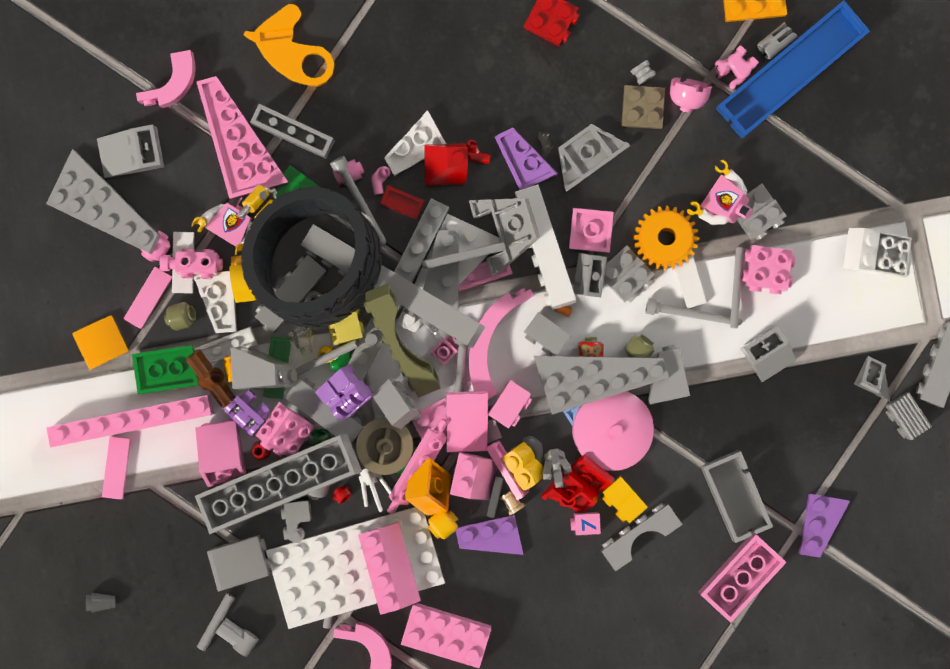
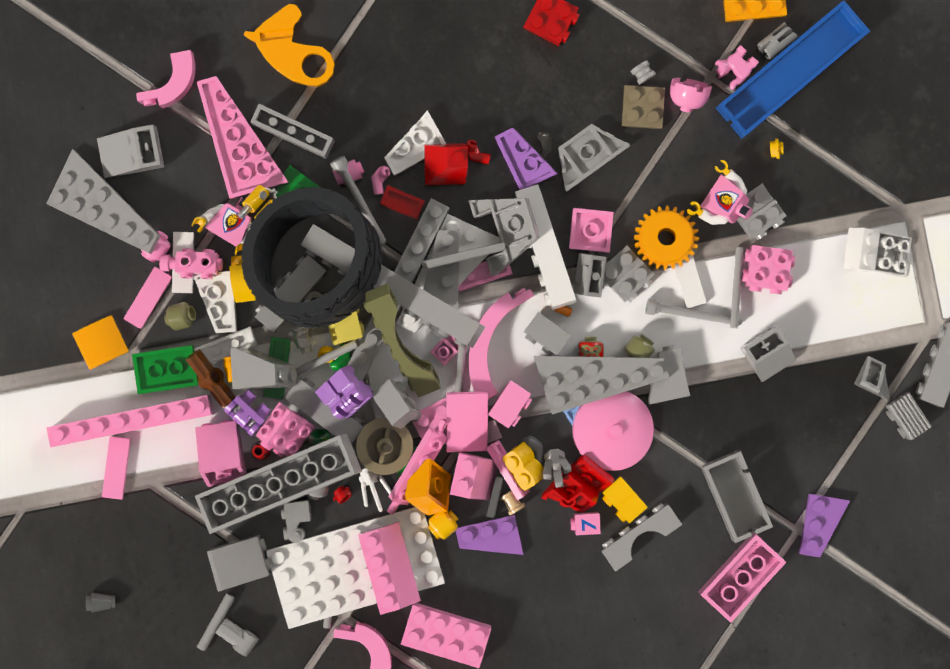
none -> yellow plate [770,138,784,159]

